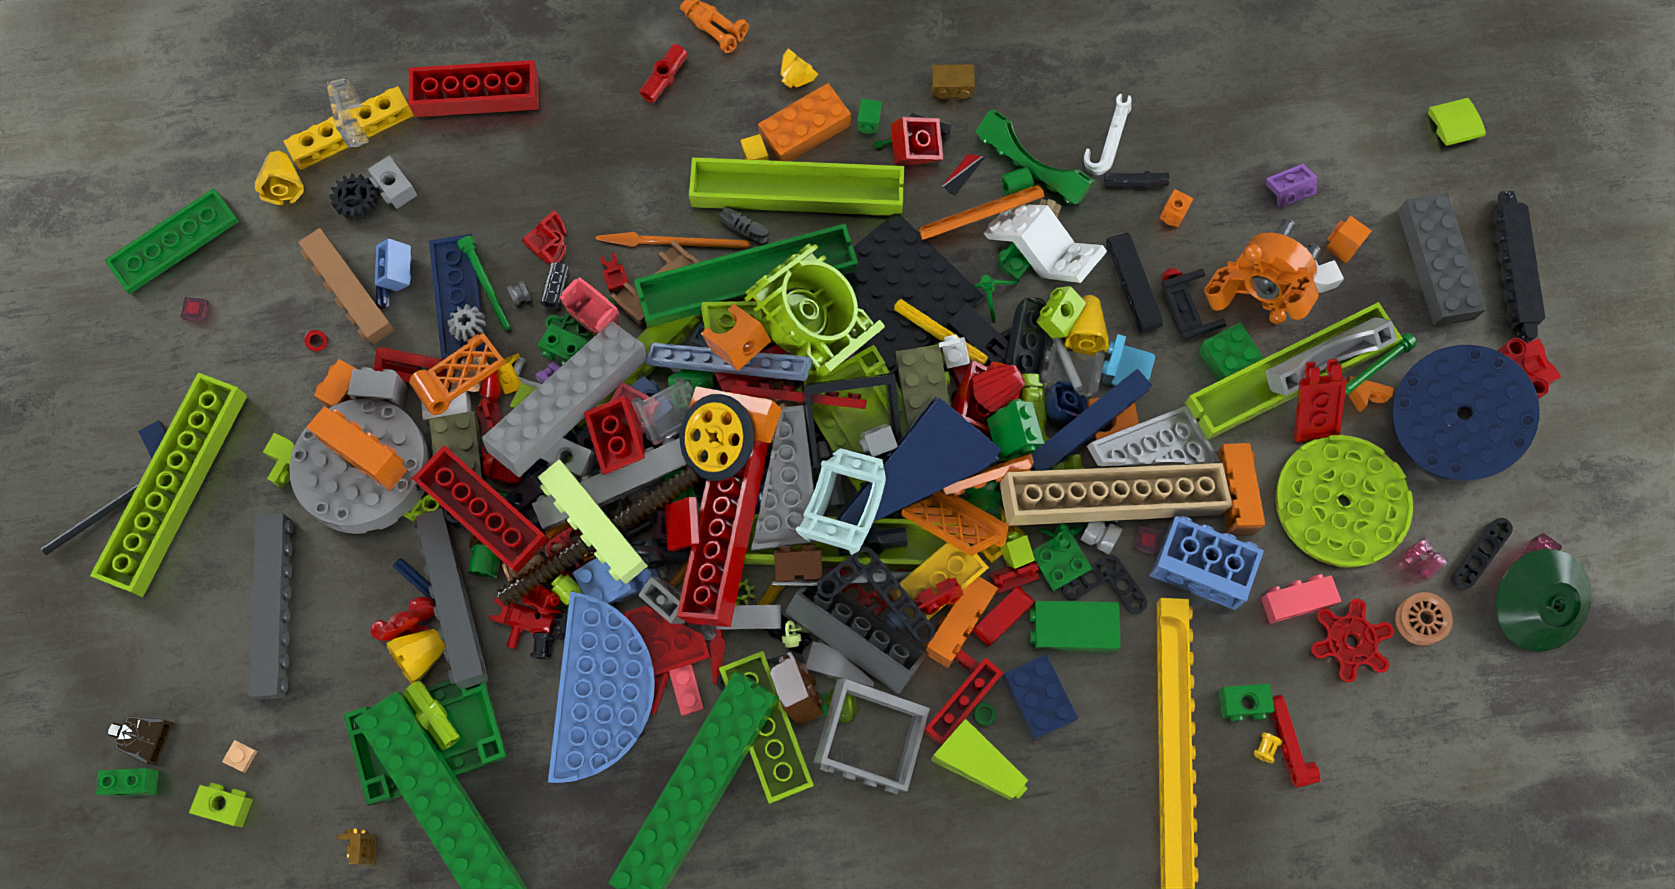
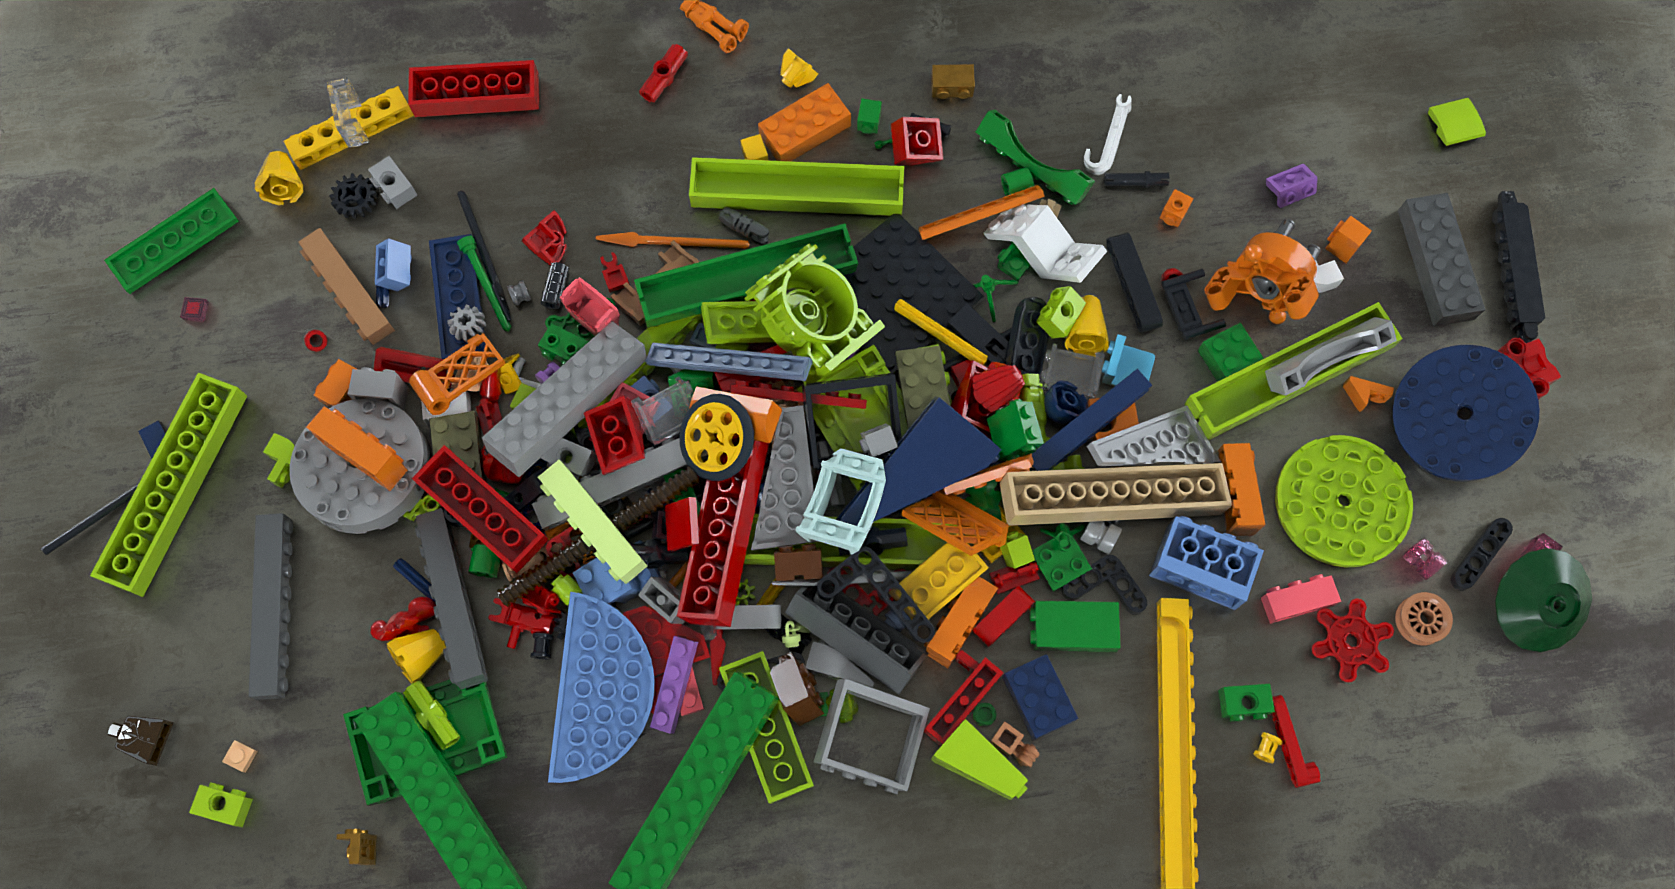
green brick [96,768,158,797] -> none
orange piece [701,304,771,371] -> none
red hinge [914,577,964,615] -> none
white bracket [938,334,970,369] -> none
sticker [942,154,985,195] -> none
light grey bar [1052,337,1083,391] -> none
clear pink tile [1134,526,1162,555] -> none
red tile [1294,359,1347,442] -> none
green piece [1345,333,1417,394] -> none
none -> black piece [457,190,511,321]
none -> medium lavender plate [650,636,698,734]
none -> nougat brick [990,721,1040,768]

